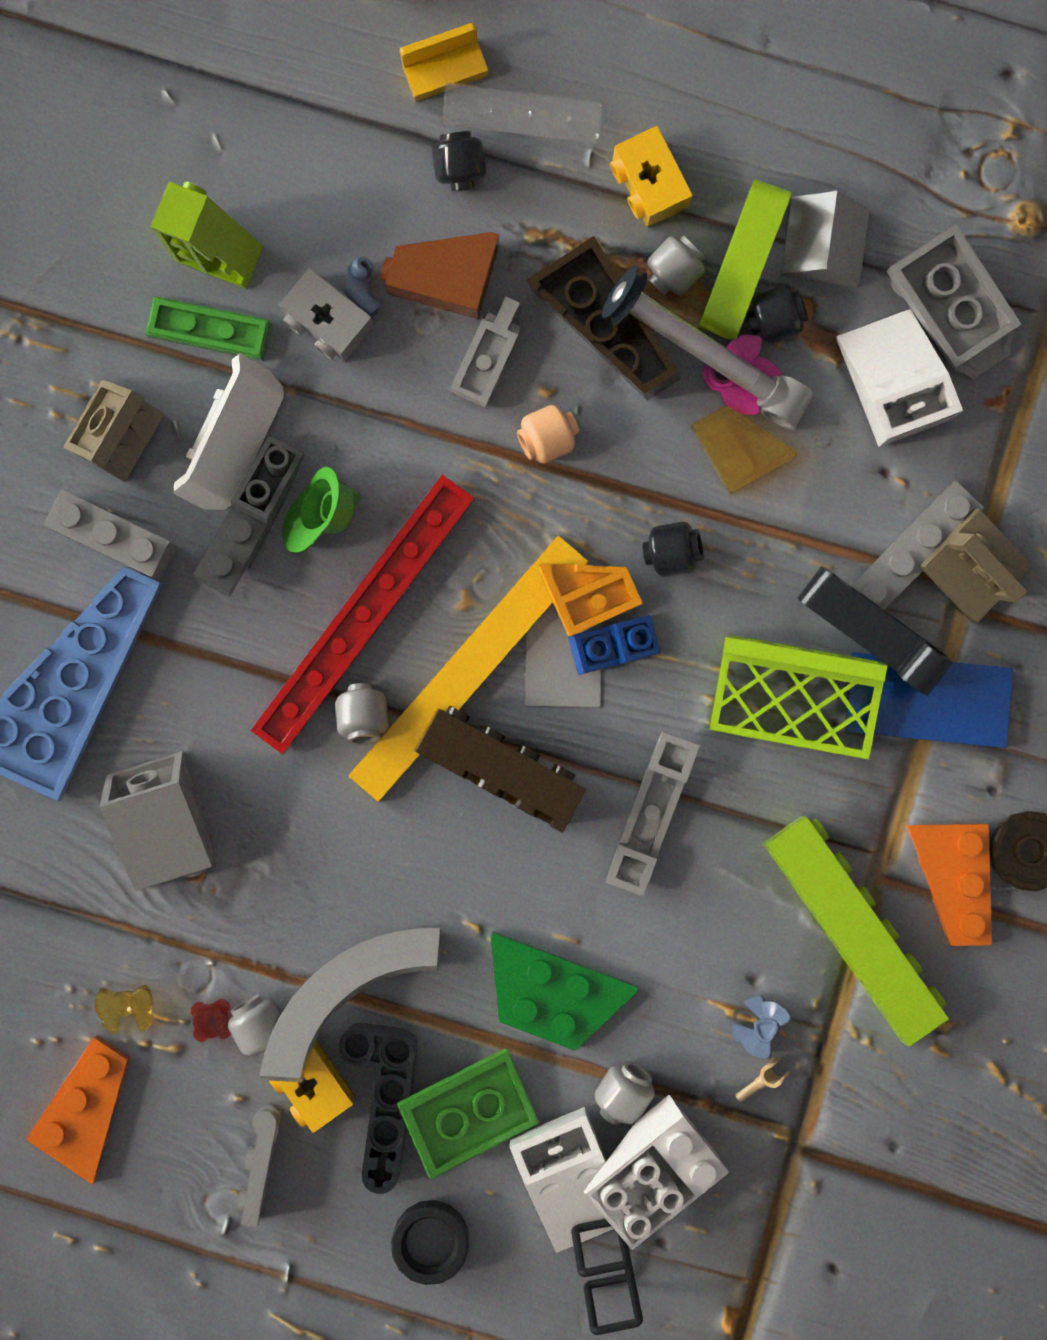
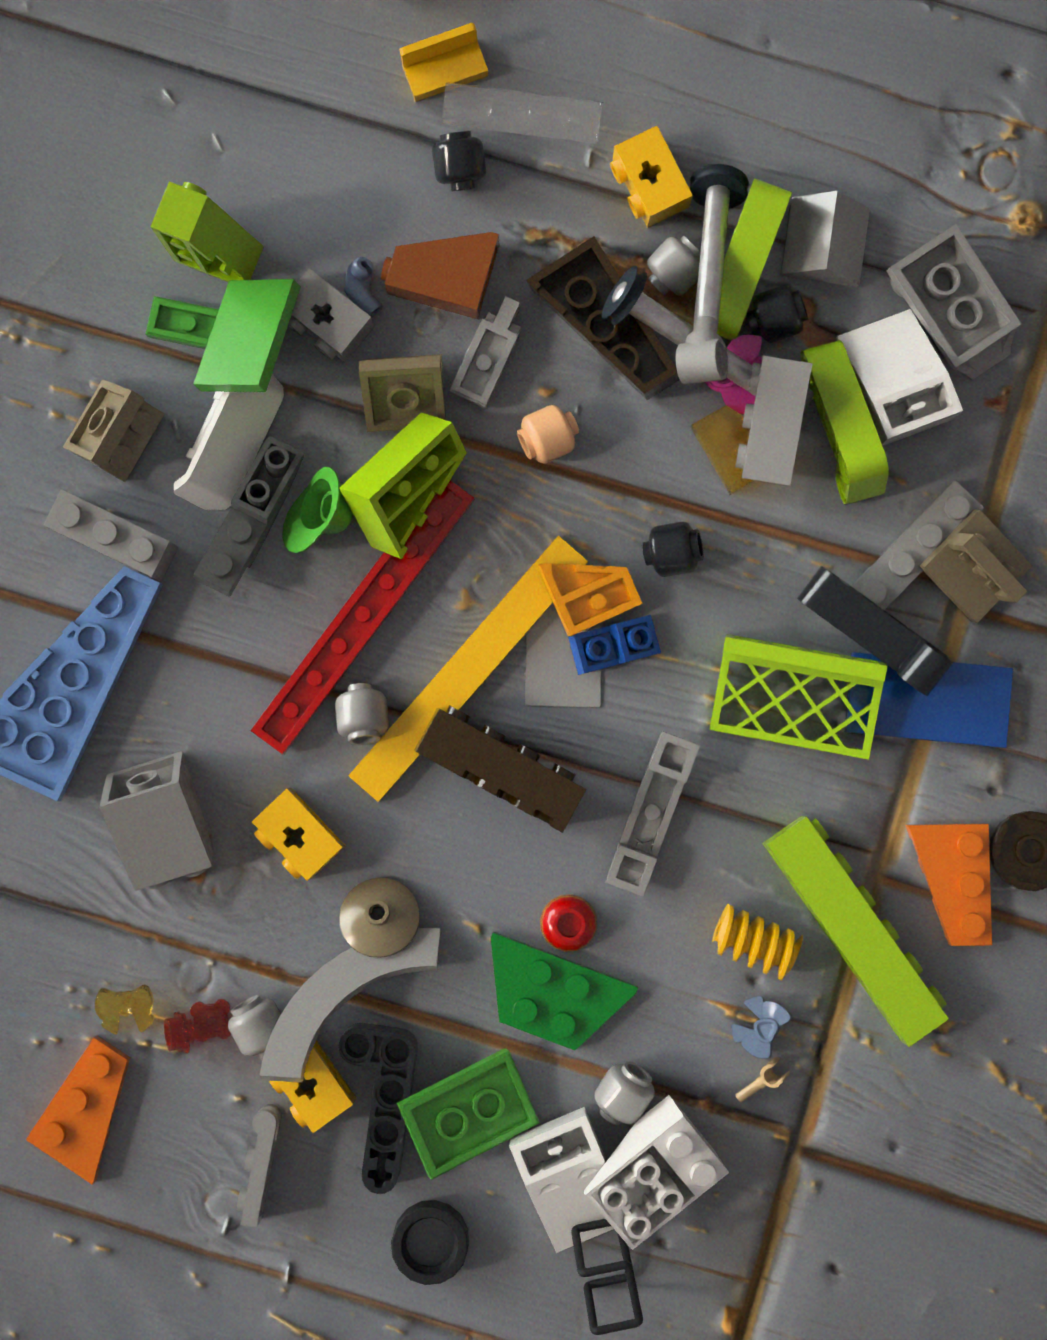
none -> clear red plate [164,1012,195,1054]
none -> bright green tile [193,279,301,392]
none -> yellow brick [252,788,346,881]
none -> lime wedge [339,412,467,559]
none -> dark tan dish [339,878,420,958]
none -> dark tan bracket [359,354,446,432]
none -> red piece [540,894,597,952]
none -> piece [676,164,749,384]
none -> yellow piece [712,904,803,981]
none -> light grey brick [735,356,812,486]
none -> lime beam [800,340,889,505]

